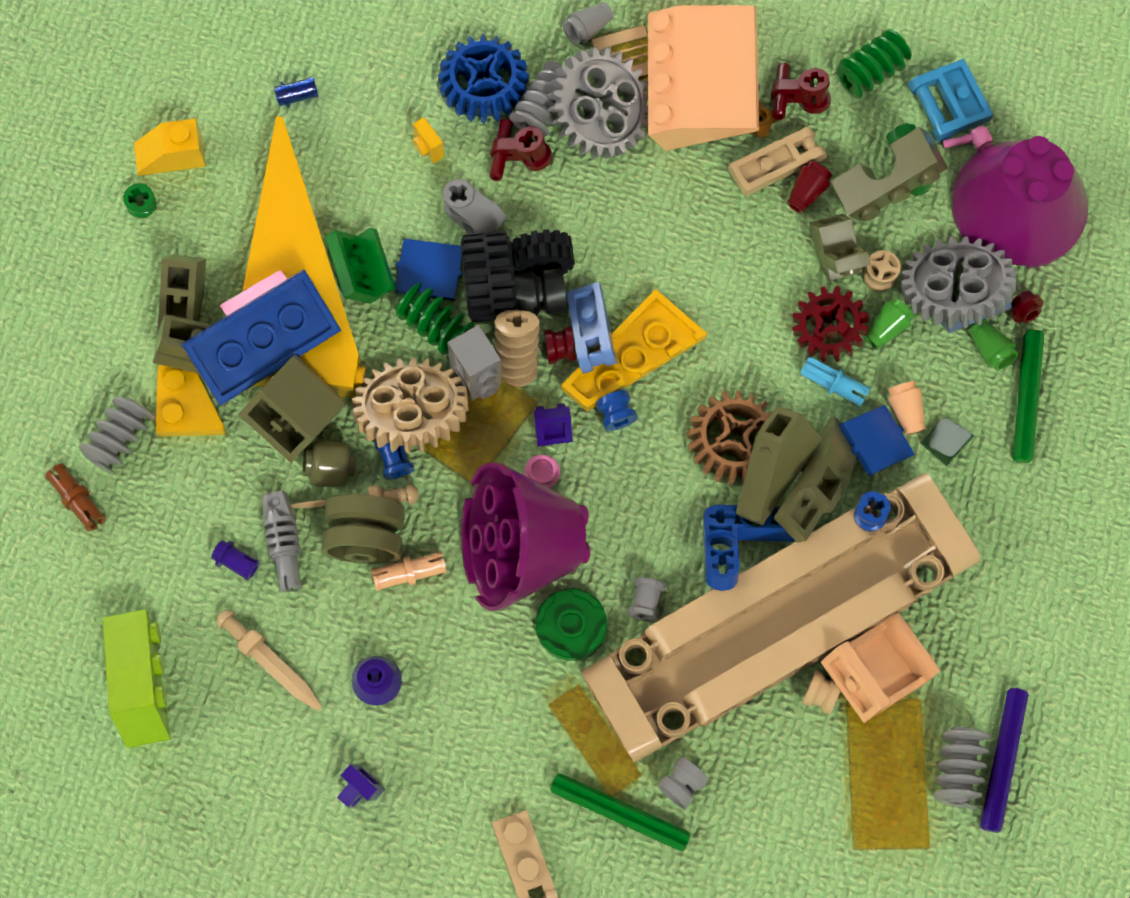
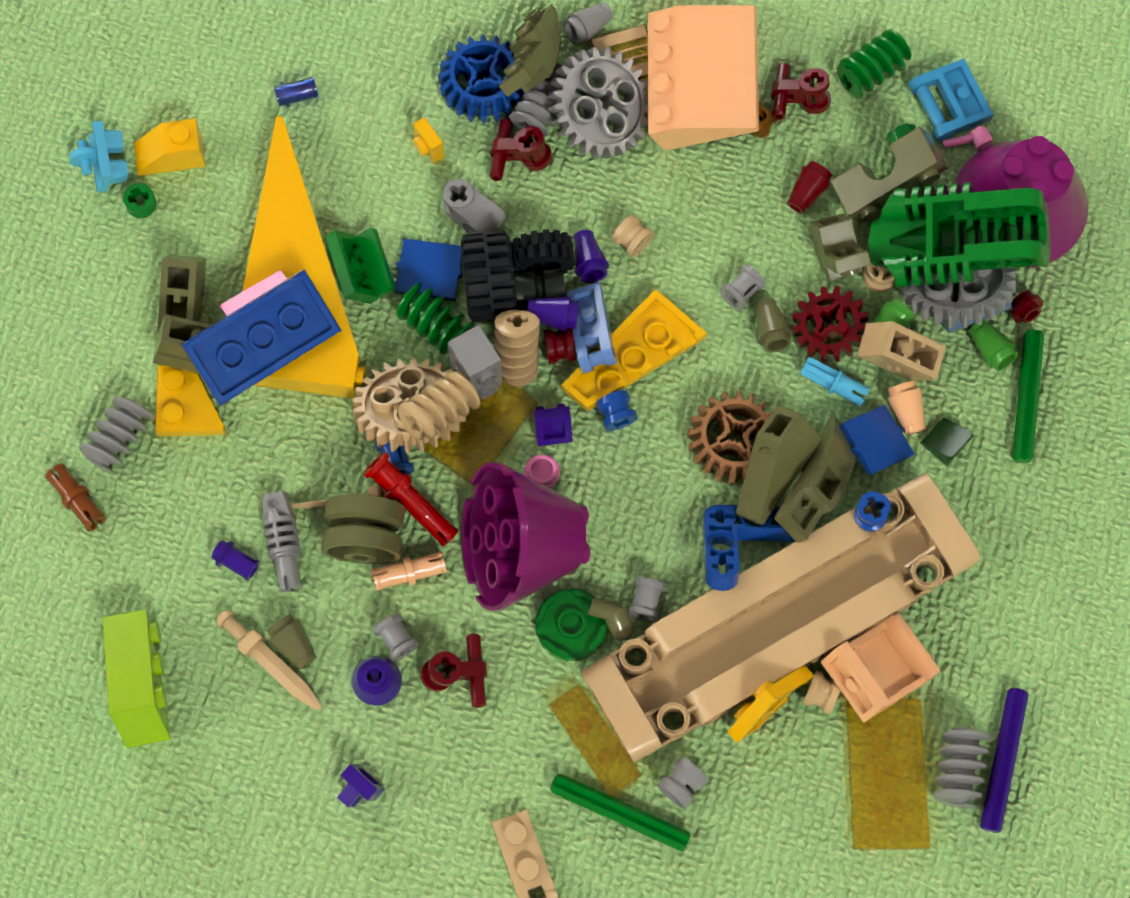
olive slope [238,354,347,463] -> none
olive head [302,440,356,487] -> none
tan plate [728,127,827,197] -> none
none -> medium azure hips [69,121,129,192]
none -> olive cone [267,614,317,670]
none -> red pin [363,452,458,546]
none -> light grey bush [373,613,419,662]
none -> tan piece [398,371,481,440]
none -> dark red piece [420,634,488,708]
none -> olive slope [499,4,560,97]
none -> dark purple cone [527,297,579,331]
none -> dark purple cone [573,230,609,283]
none -> olive arm [588,598,633,641]
none -> tan wheel [611,214,655,258]
none -> light grey bush [719,265,766,311]
none -> yellow wing [727,665,814,743]
none -> olive cone [755,298,793,353]
none -> tan brick [857,321,946,381]
none -> green connector [868,182,1051,287]

